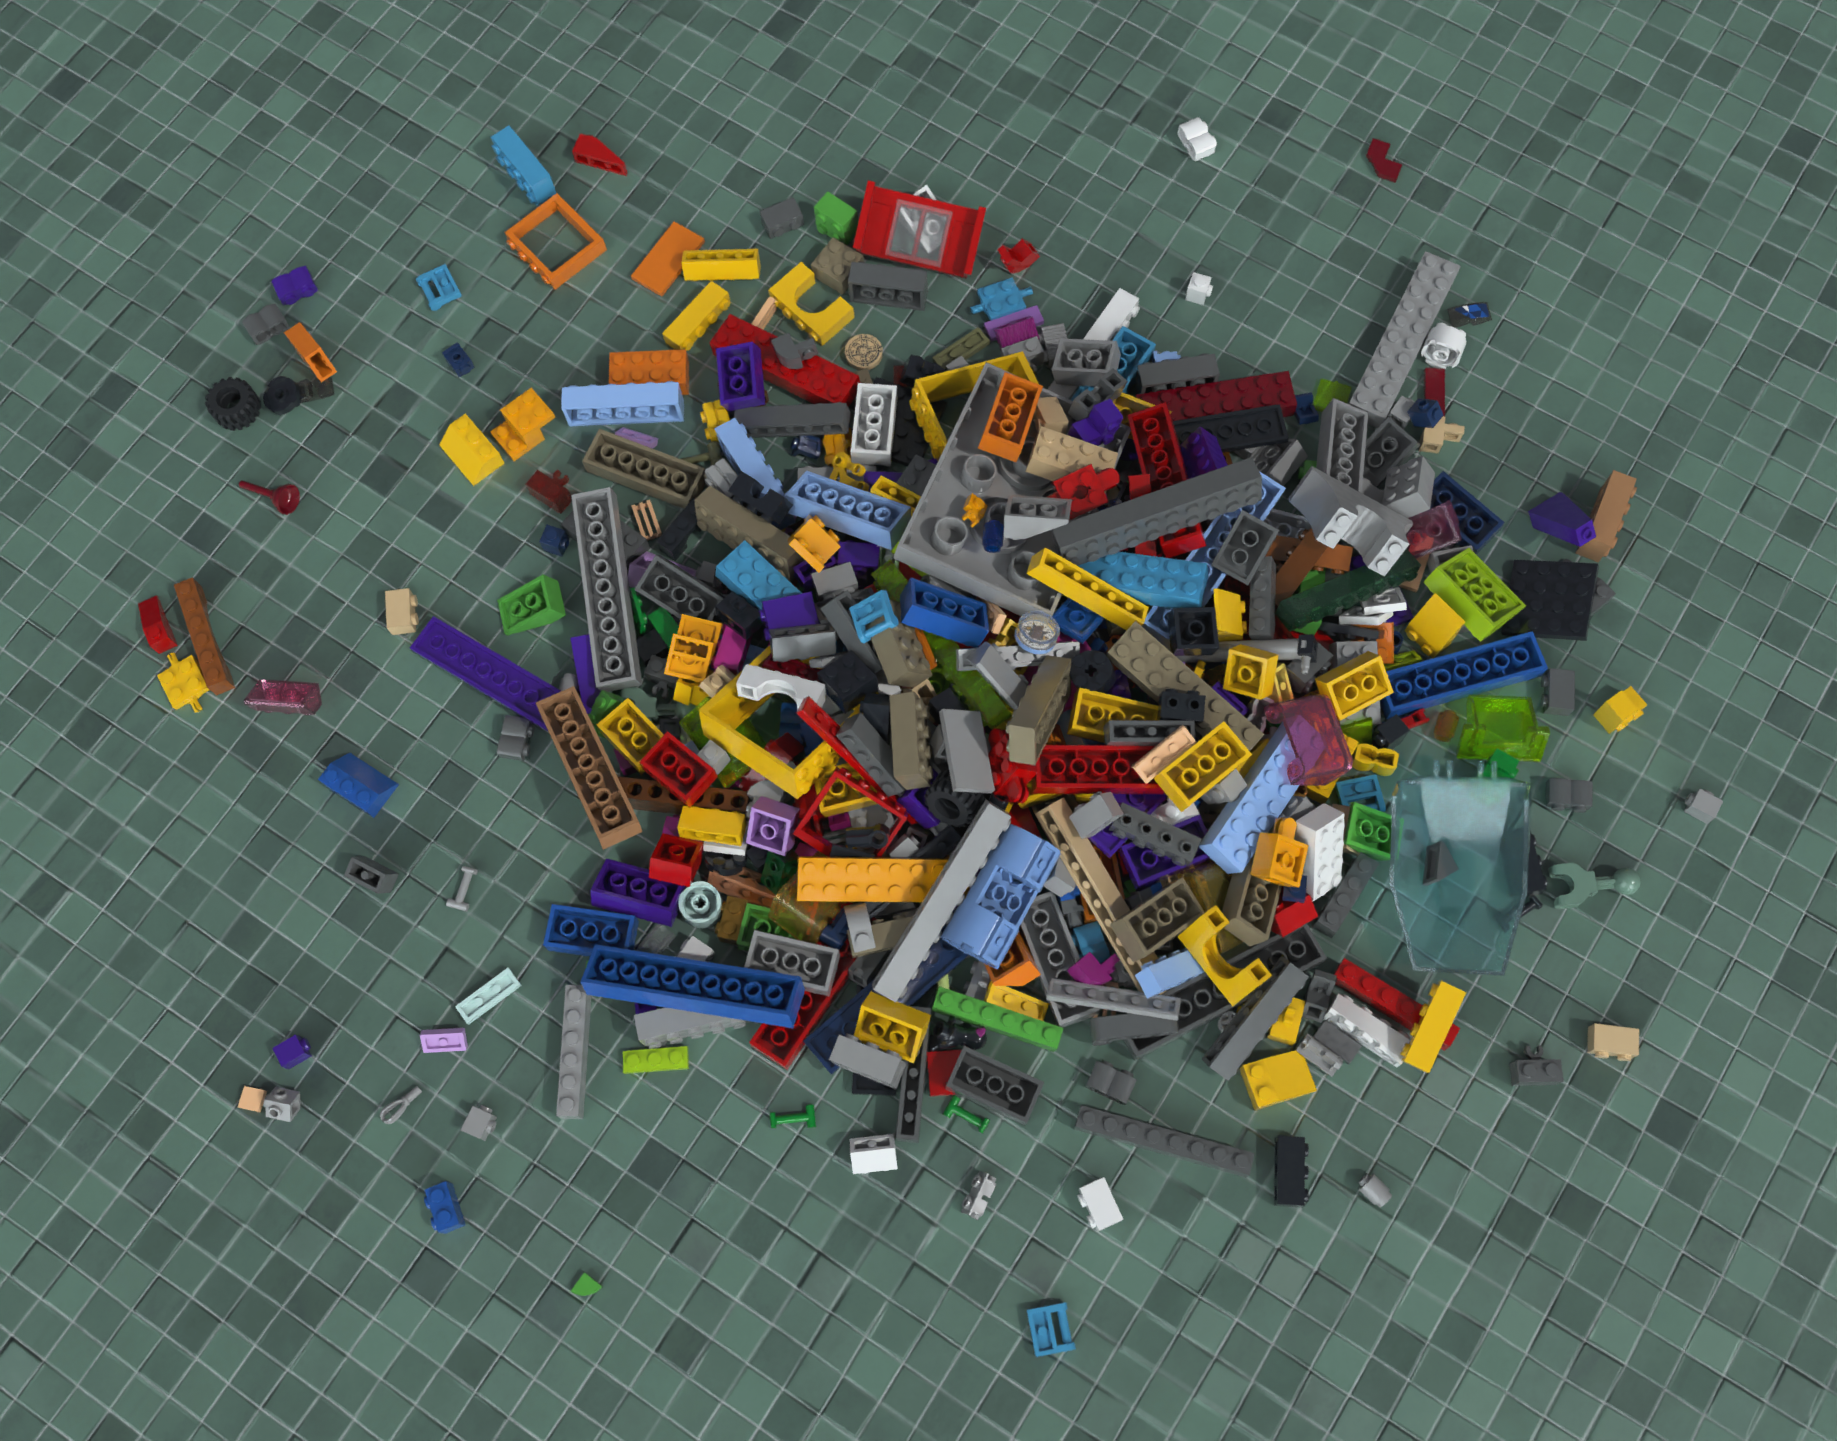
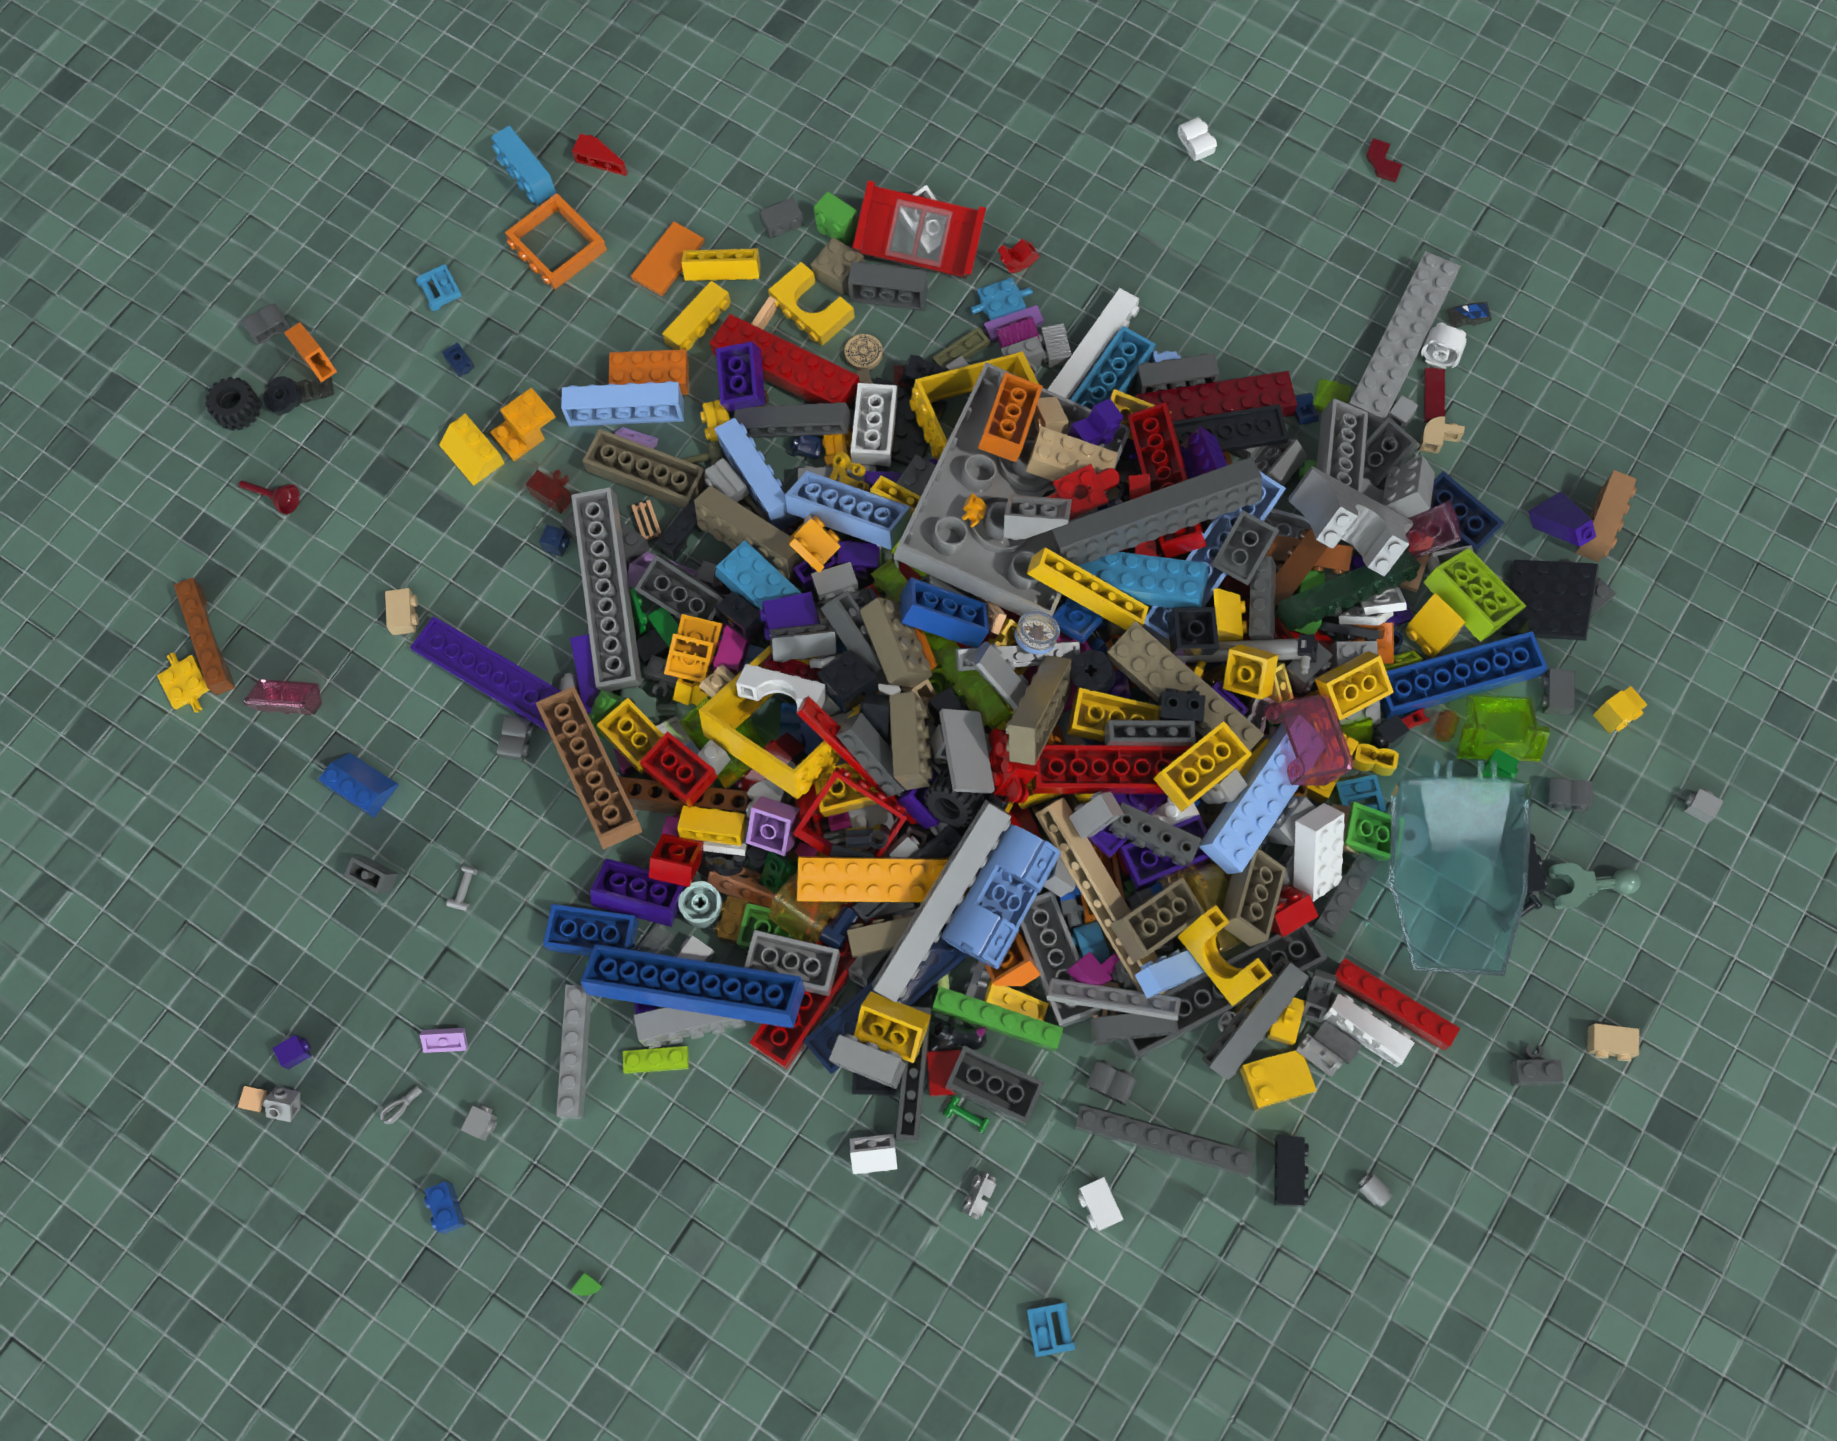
red slope [138,595,178,654] -> none
dark purple brick [271,266,318,305] -> none
light aqua plate [455,968,522,1025] -> none
bright green slope [497,575,566,636] -> none
black tile [660,718,681,740] -> none
black arch [728,471,793,525] -> none
green piece [770,1105,816,1128] -> none
dark grey brick [771,333,818,369] -> none
light grey brick [844,902,876,953] -> none
dark azure plate [849,590,899,643] -> none
clear blue brick [982,520,1004,553] -> none
light grey brick [1052,338,1121,386] -> none
dark grey arch [1068,368,1128,422] -> none
light nougat tile [1132,725,1197,784] -> none
white brick [1185,272,1213,305] -> none
light orange brick [1250,817,1308,888] -> none
dark blue bracket [1282,875,1307,903] -> none
yellow brick [1400,981,1466,1073] -> none
dark blue brick [1407,398,1444,428] -> none
dark grey slope [1422,841,1459,886] -> none

